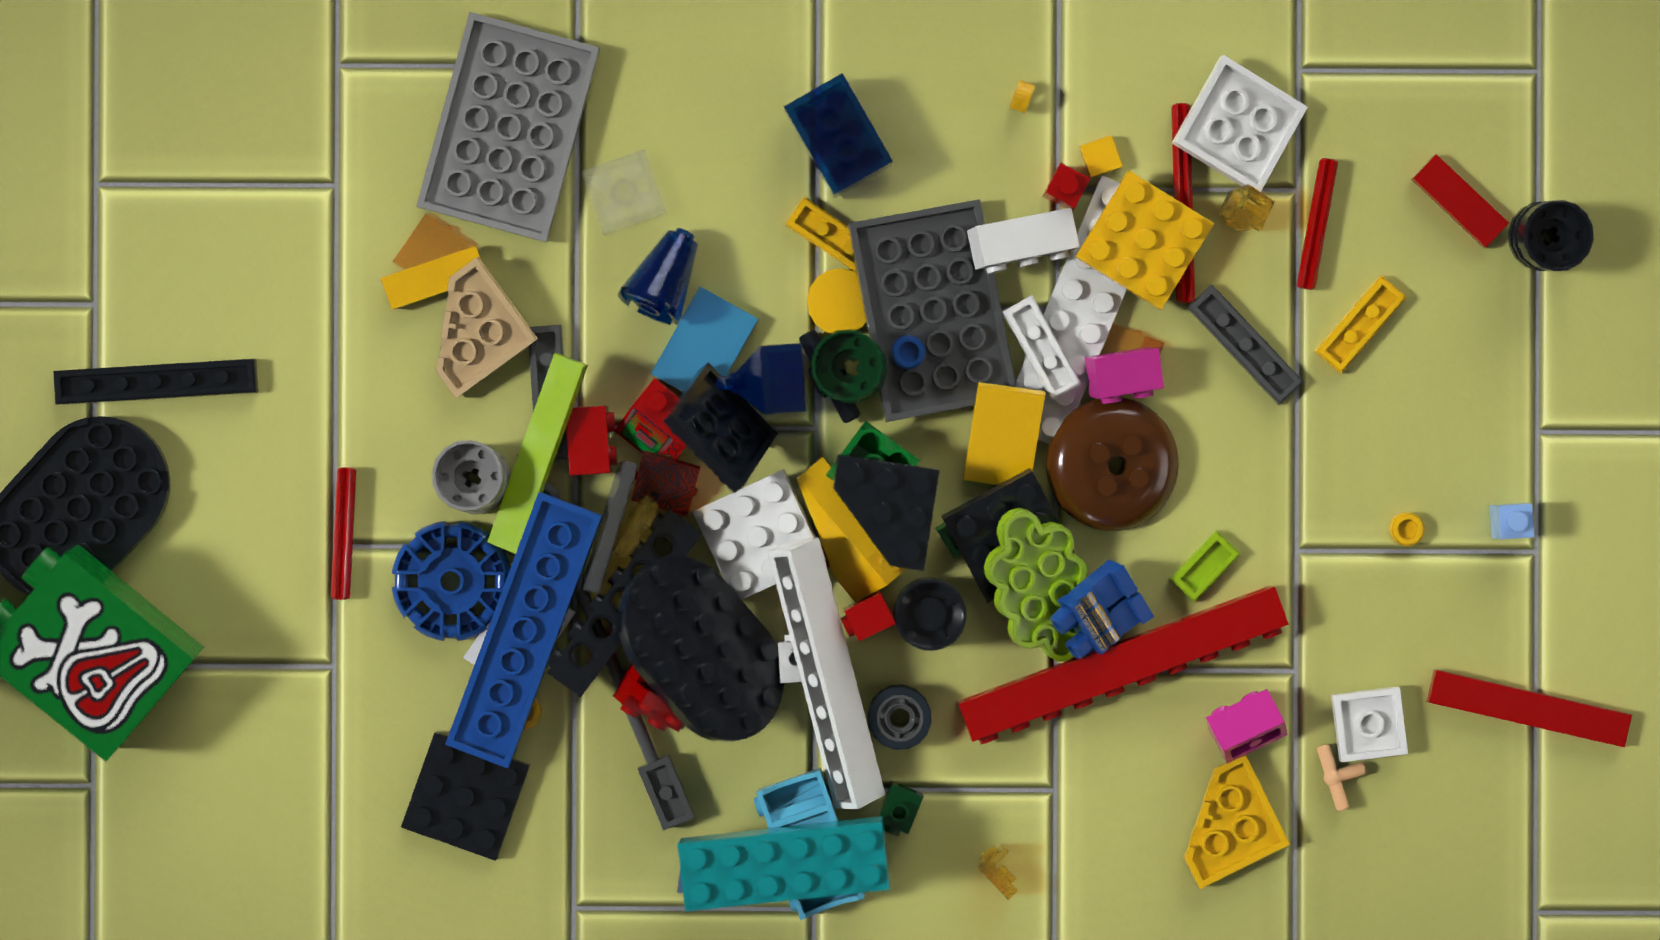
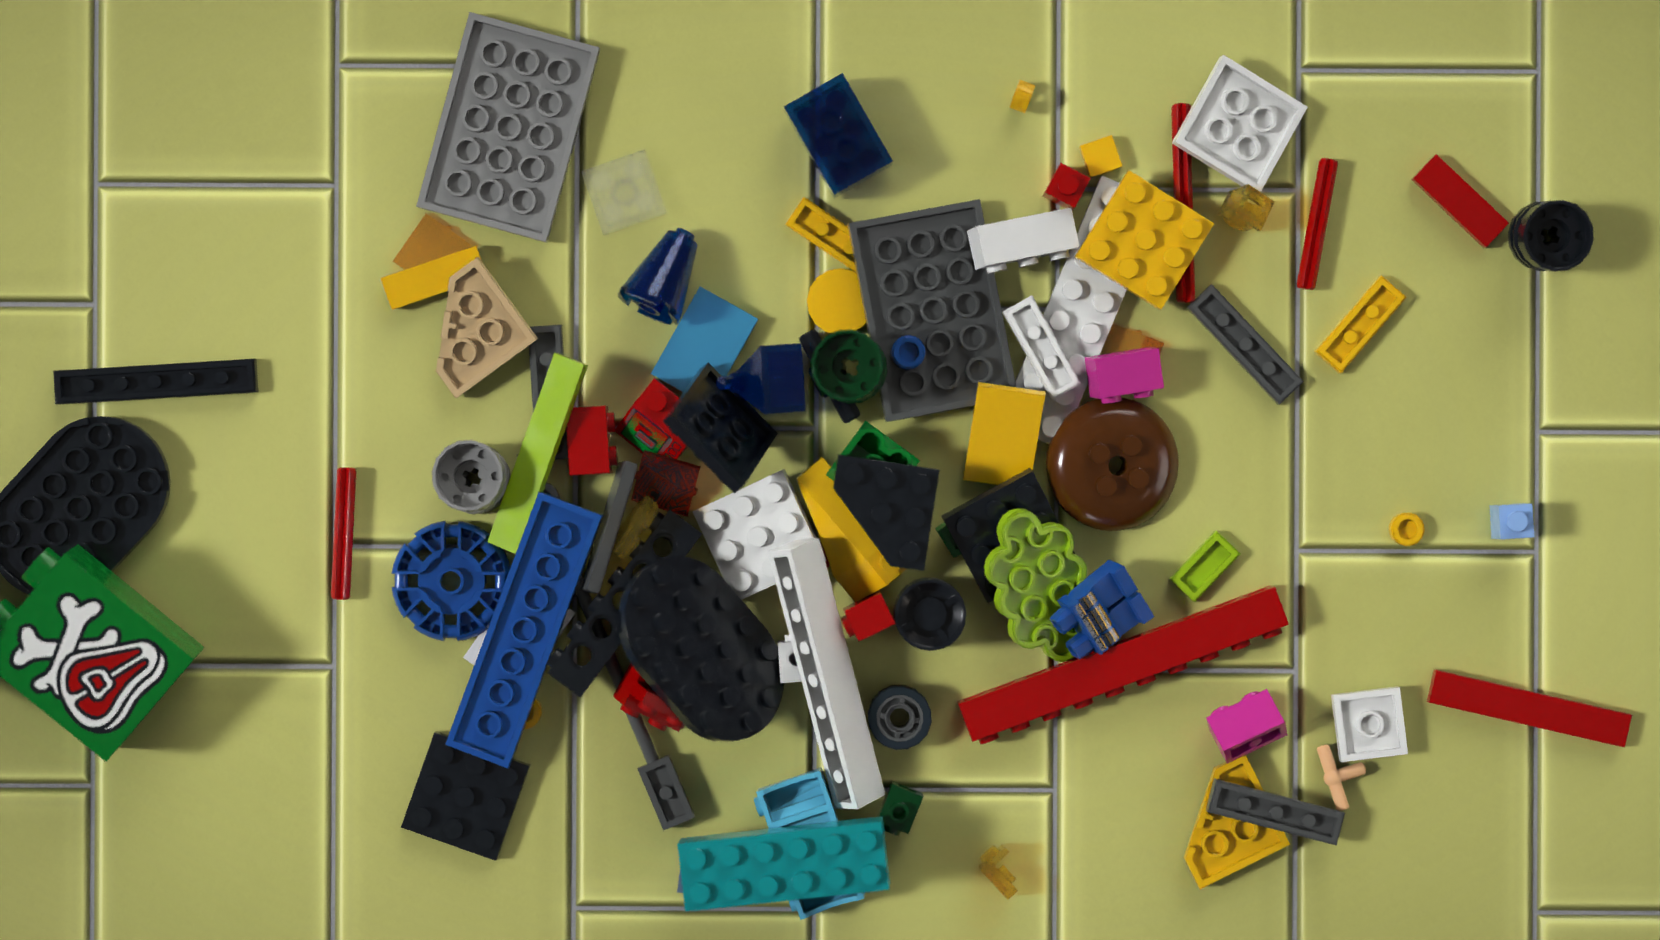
none -> dark grey tile [1206,778,1345,846]

